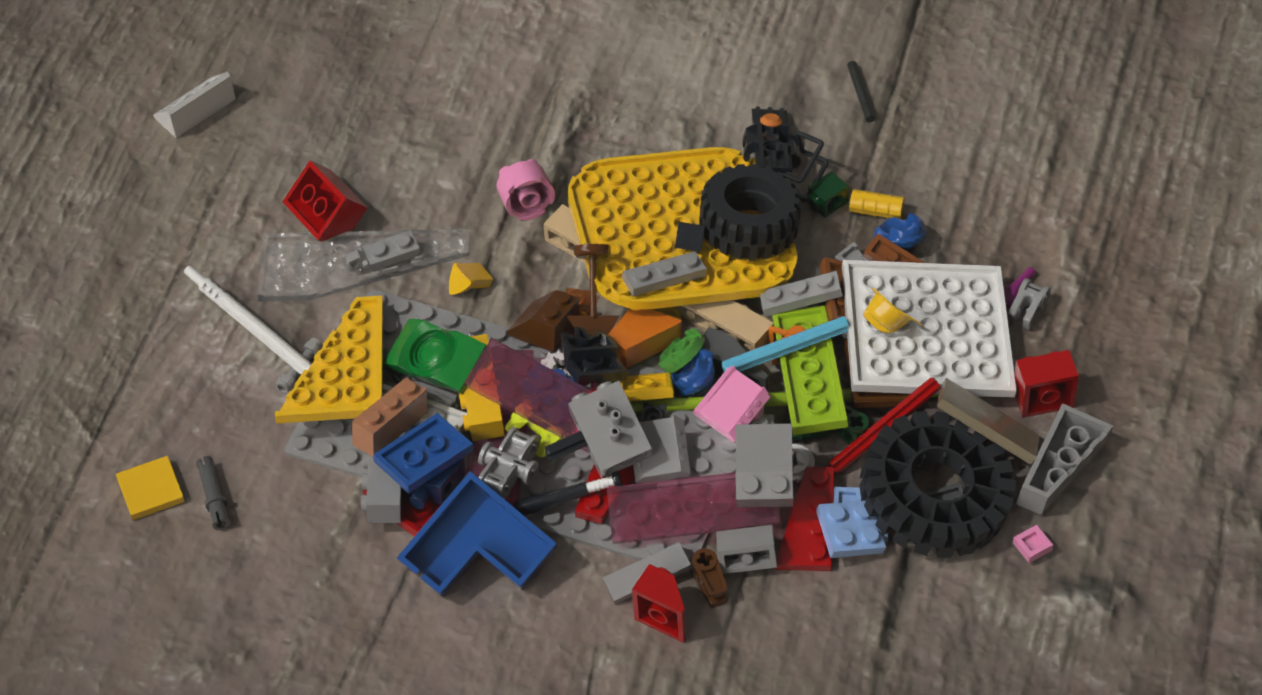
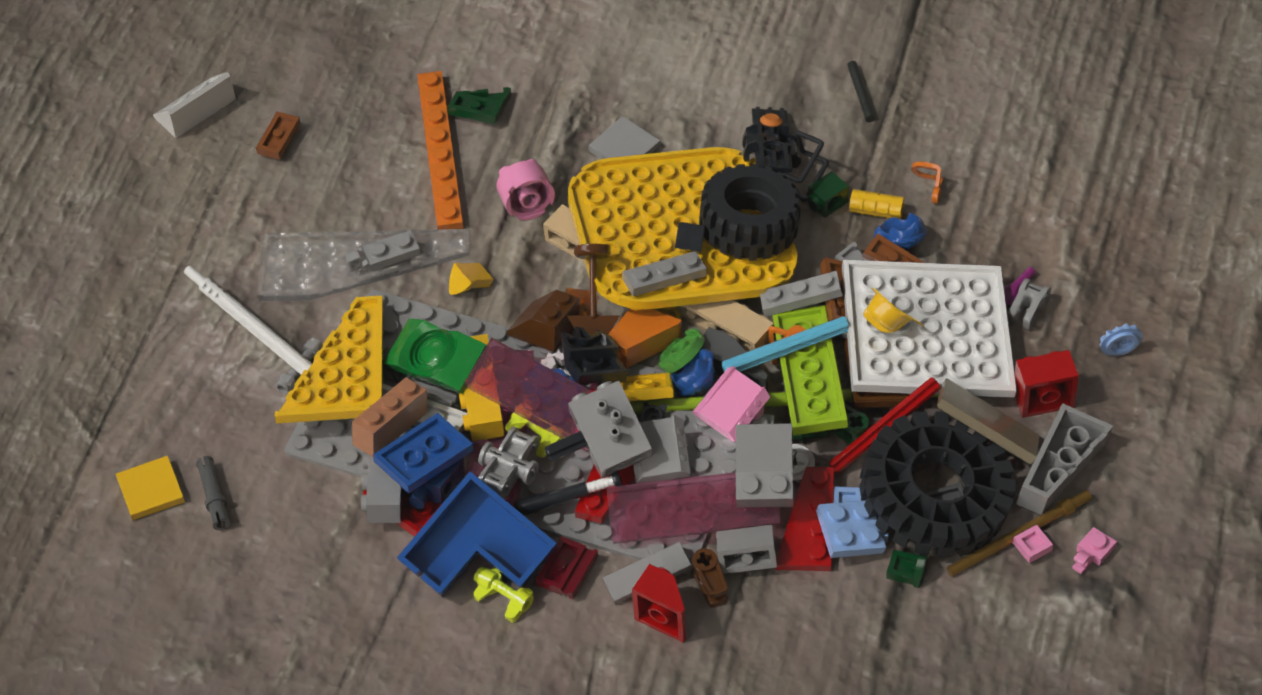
red slope [282,160,368,242] -> none
none -> dark orange plate [256,111,301,160]
none -> orange plate [417,71,464,232]
none -> dark green wing [448,87,511,124]
none -> neon yellow piece [473,566,534,623]
none -> dark red plate [536,536,598,600]
none -> light grey tile [588,116,660,159]
none -> dark green tile [886,549,928,588]
none -> orange piece [911,161,943,204]
none -> pearl gold bar [946,490,1092,577]
none -> bright pink plate [1072,527,1117,574]
none -> light blue gear [1099,323,1143,356]

